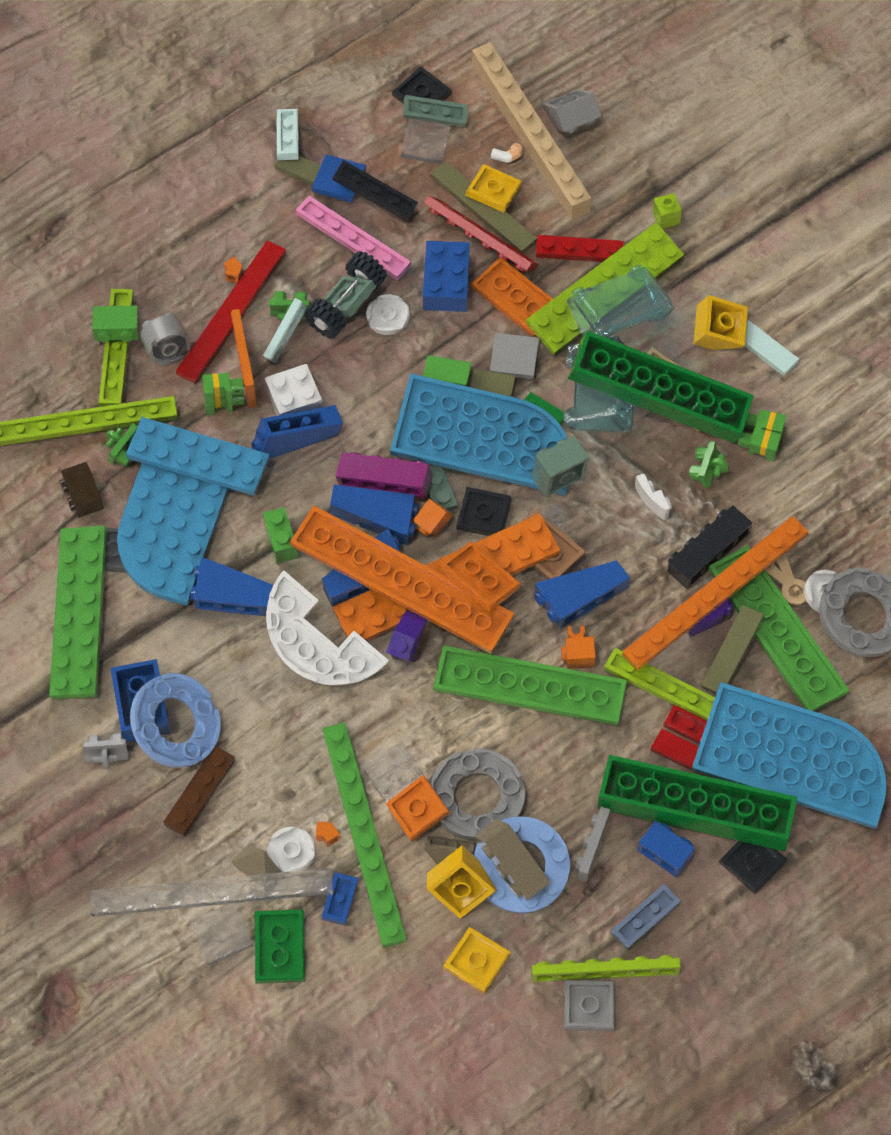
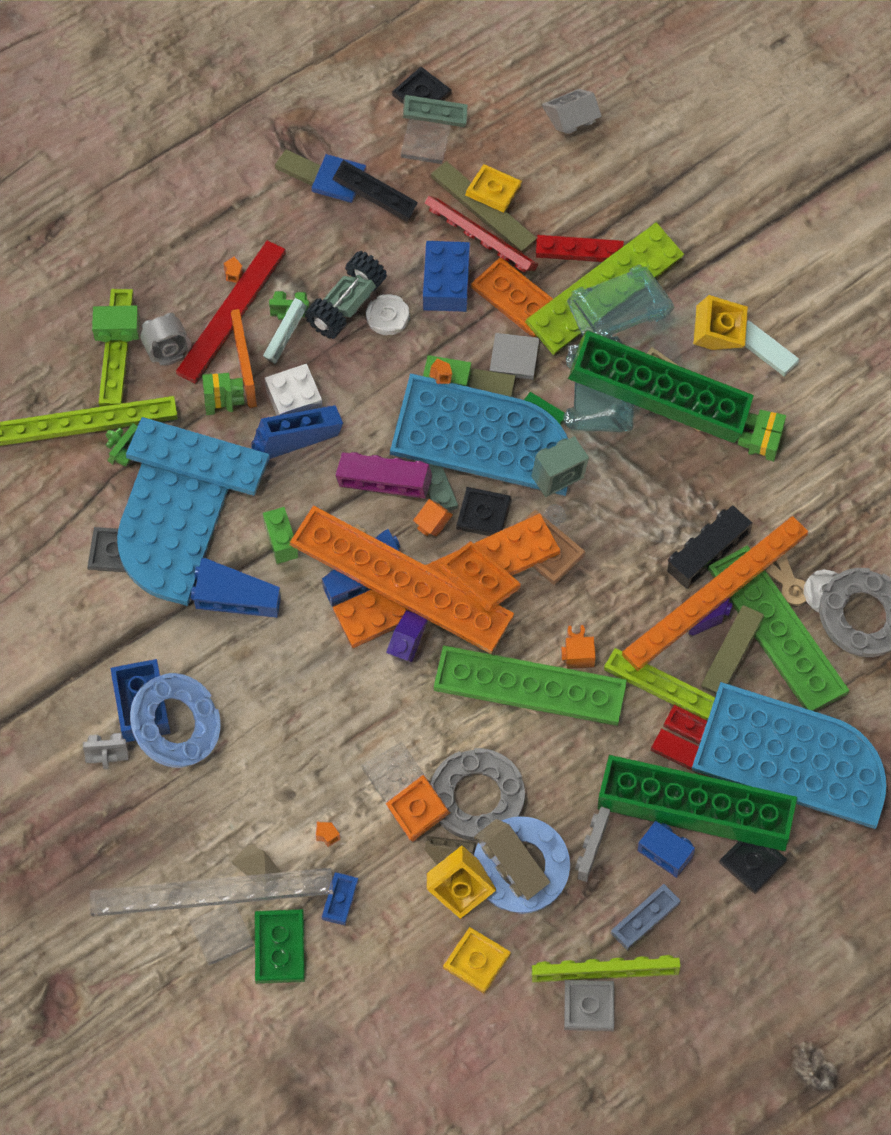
bright green plate [49,526,107,700] -> none
dark brown brick [59,461,104,518] -> none
reddish brown plate [163,746,235,836] -> none
white plate [266,570,389,686] -> none
white tile [267,827,316,874] -> none
light aqua tile [277,109,299,160] -> none
bright pink plate [296,196,411,281] -> none
bright green plate [322,722,406,948] -> none
blue slope [330,485,419,545] -> none
tan brick [472,42,591,221] -> none
arm [491,143,522,163] -> none
blue slope [534,560,630,629] -> none
white slope [635,474,672,520] -> none
lime brick [652,193,682,229] -> none
bright green hips [689,441,729,488] -> none
none -> orange piece [429,359,452,384]

